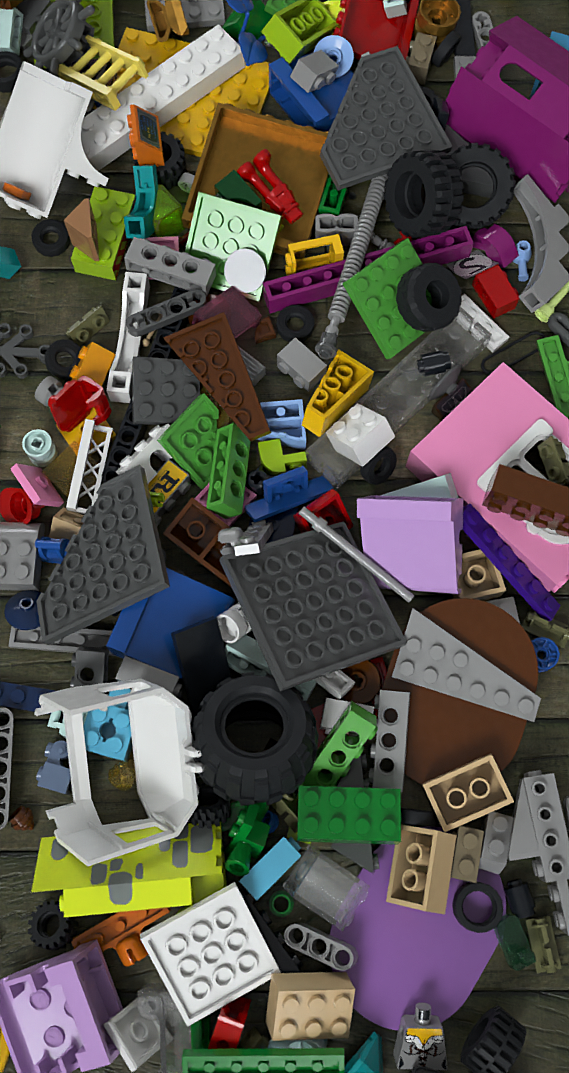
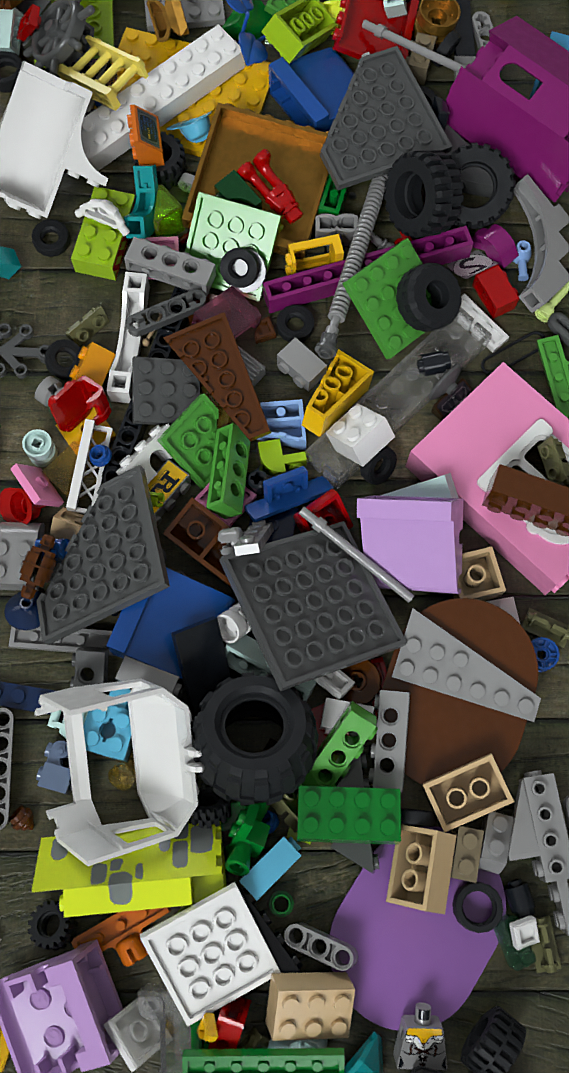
orange tile [2,182,31,200] -> none
medium nougat slope [64,198,99,261] -> none
clear slope [282,844,370,931] -> none
light grey brick [290,50,339,93] -> none
light blue dish [313,35,354,78] -> none
dark purple plate [463,503,561,621] -> none
none -> red plate [16,4,41,42]
none -> reddish brown piece [19,534,57,600]
none -> white piece [75,199,130,236]
none -> blue plate [89,445,112,467]
none -> medium azure piece [167,111,212,143]
none -> yellow tile [197,1013,218,1042]
none -> black tyre [220,248,259,288]
none -> light grey bar [362,20,466,72]
none -> white tile [509,915,540,950]

